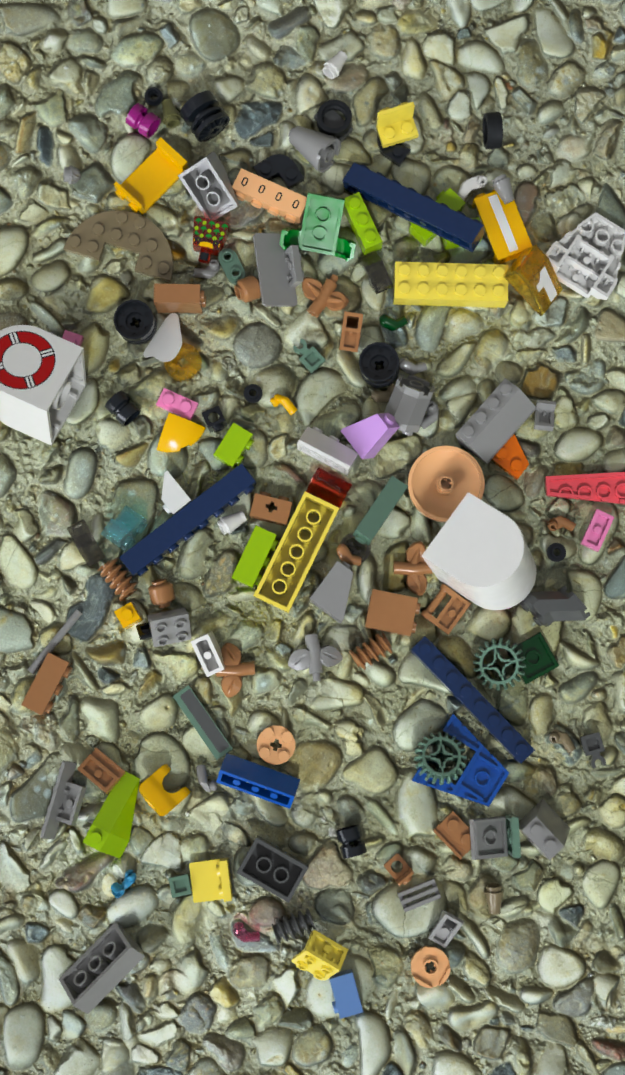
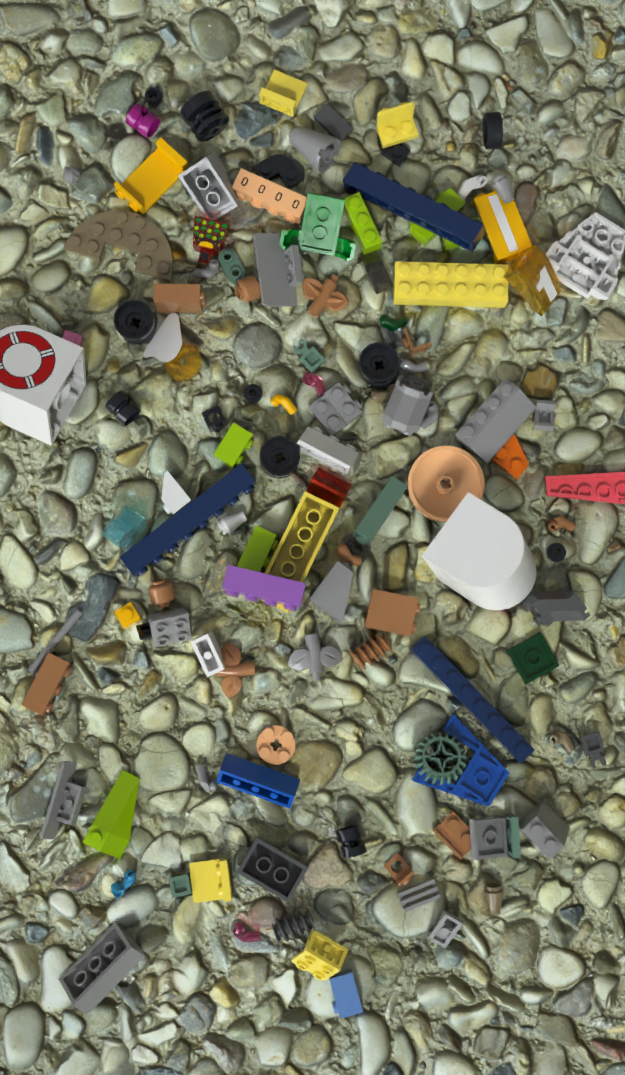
clear smoke slope [67,519,106,567] -> none
medium nougat plate [77,747,126,795] -> none
medium nougat piece [98,558,137,601] -> none
yellow piece [139,764,191,816] -> none
bright pink plate [156,388,199,421] -> none
yellow brick [157,413,206,453] -> none
olive cone [161,99,181,128] -> none
tile [173,685,233,760] -> none
medium nougat brick [250,491,293,527] -> none
black tyre [317,100,352,138] -> none
white cone [323,51,348,79] -> none
medium nougat brick [339,311,363,352] -> none
lavender slope [341,413,400,459] -> none
medium nougat plant [393,541,432,596] -> none
light nougat plate [410,946,450,988] -> none
medium nougat plate [420,583,471,635] -> none
sand green gear [473,638,526,690] -> none
bright pink plate [580,509,614,552] -> none
none -> clear smoke plate [107,122,126,141]
none -> medium lavender brick [222,565,306,612]
none -> light yellow bracket [259,70,307,117]
none -> black wheel [259,436,300,479]
none -> clear pink arm [302,373,326,397]
none -> light grey plate [309,383,362,436]
none -> medium nougat bracket [401,327,432,356]

